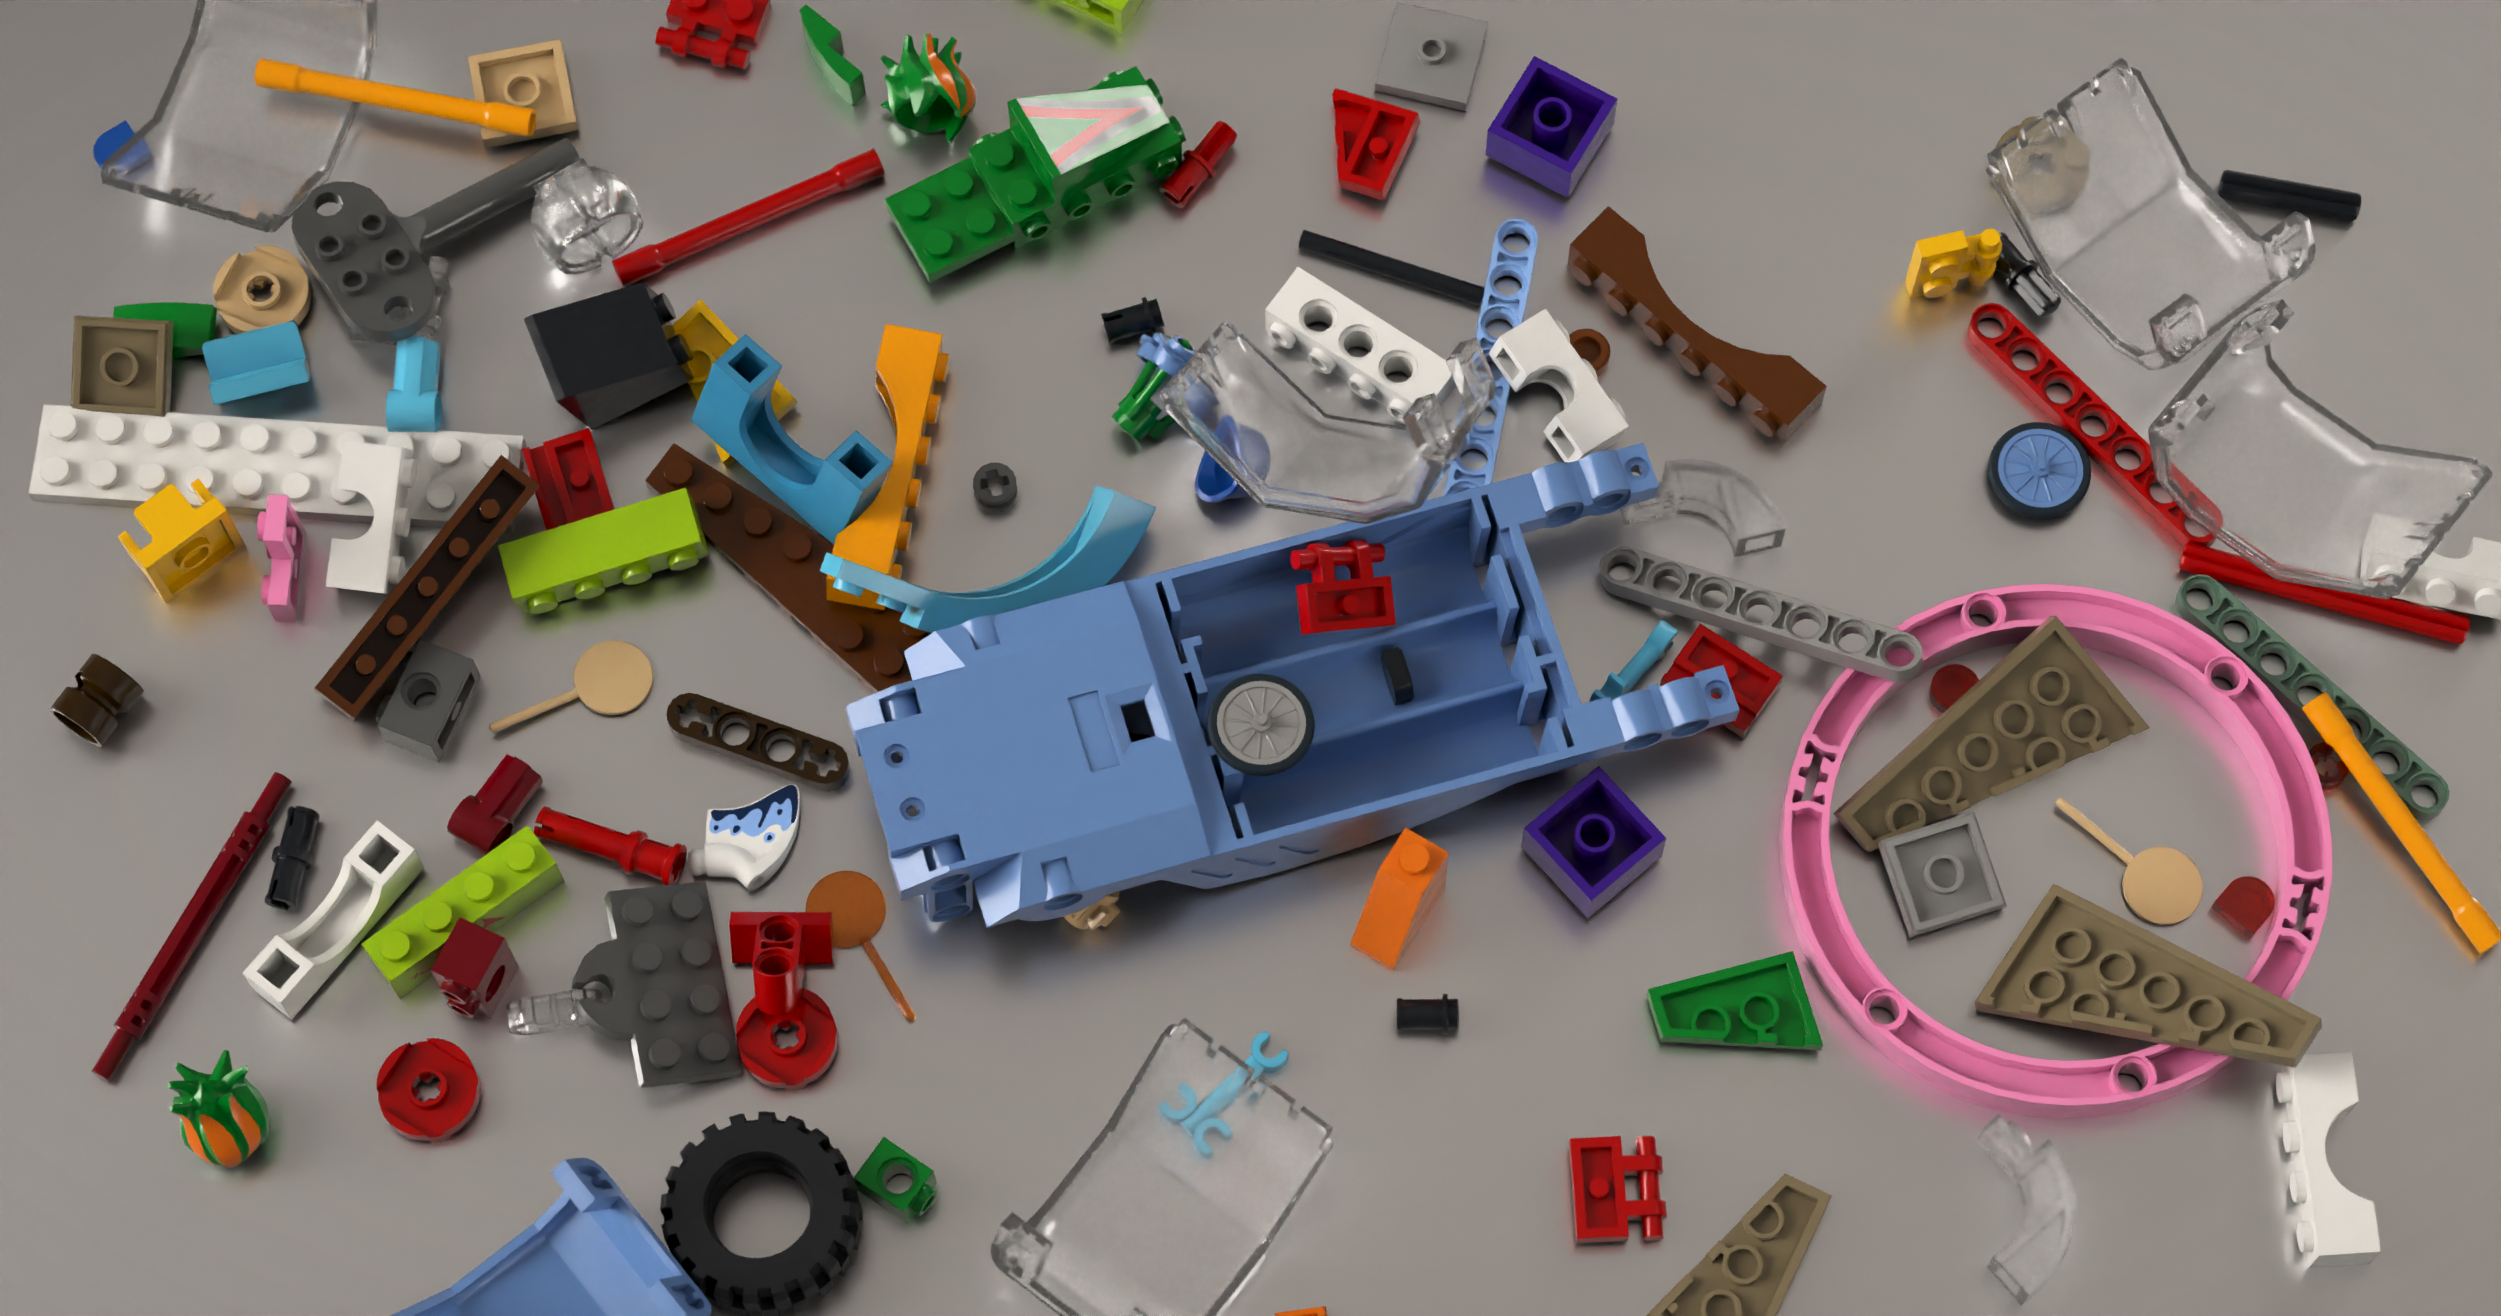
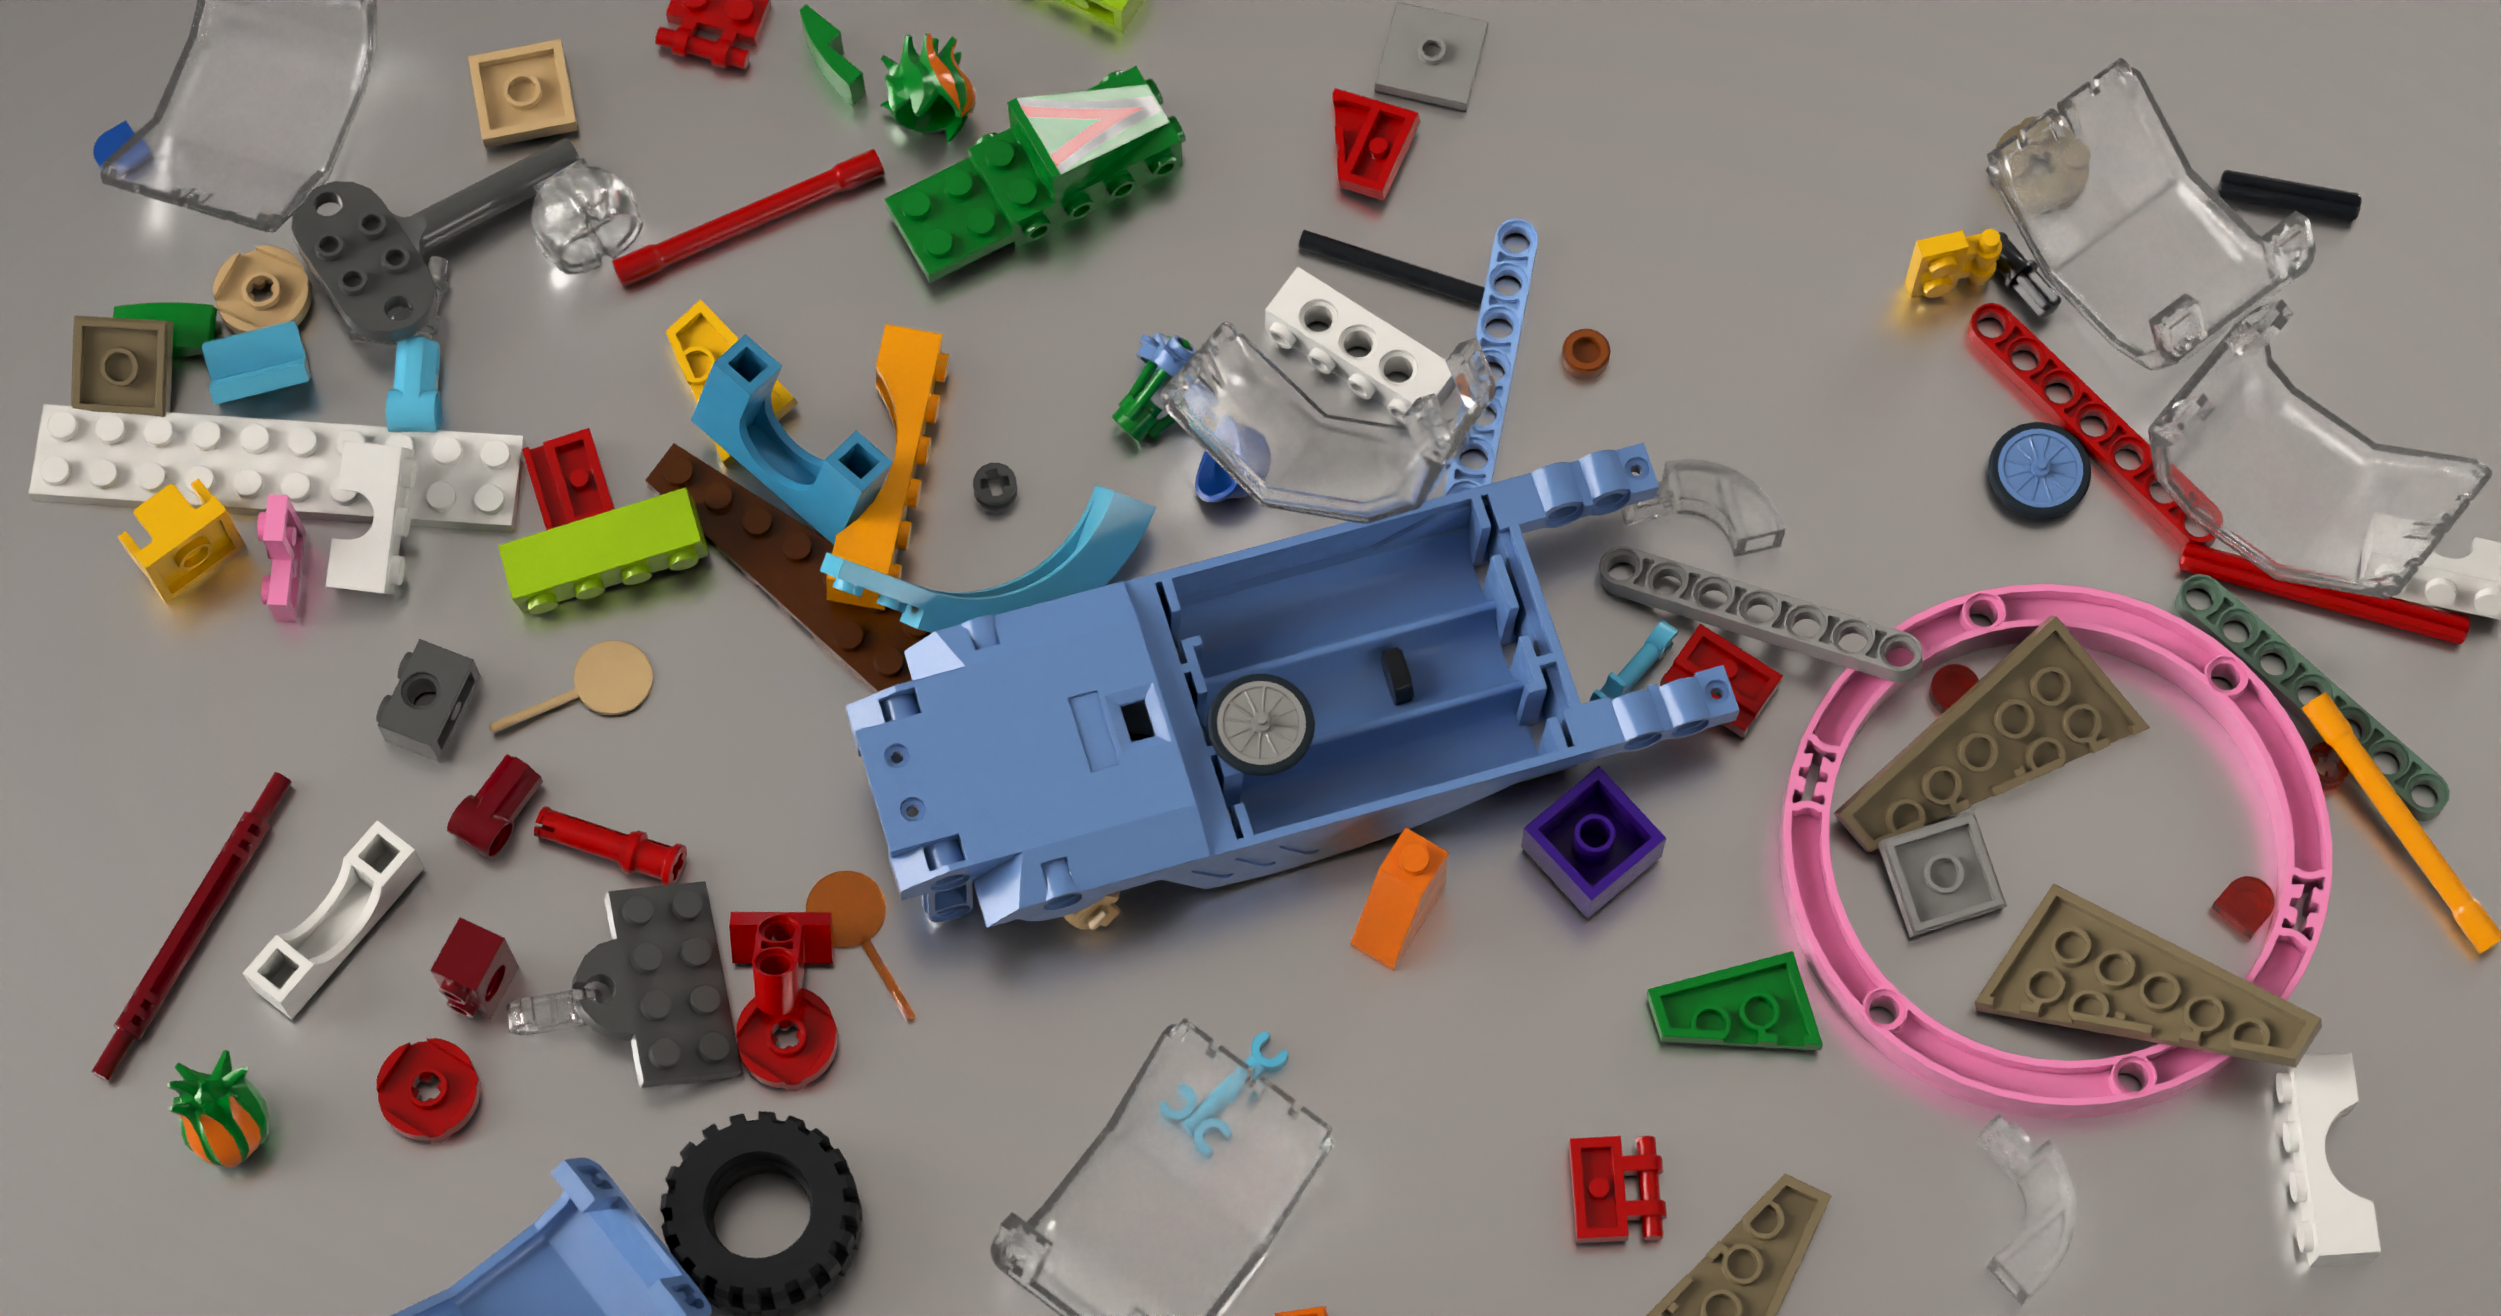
dark brown wheel [49,653,144,747] -> none
light orange piece [254,58,537,137] -> none
black pin [264,806,320,910] -> none
reddish brown brick [314,455,540,720] -> none
lime brick [361,825,564,999] -> none
black slope [524,282,694,430] -> none
dark brown beam [666,693,850,792] -> none
white arm [688,784,801,891] -> none
green brick [853,1137,937,1224] -> none
black pin [1101,297,1164,343] -> none
red axle [1159,121,1237,208] -> none
red plate [1290,539,1396,635] -> none
black pin [1397,994,1459,1034] -> none
dark purple brick [1485,56,1618,198] -> none
white arch [1488,309,1629,462] -> none
reddish brown arch [1567,206,1827,444] -> none
tan piece [2056,798,2203,925] -> none

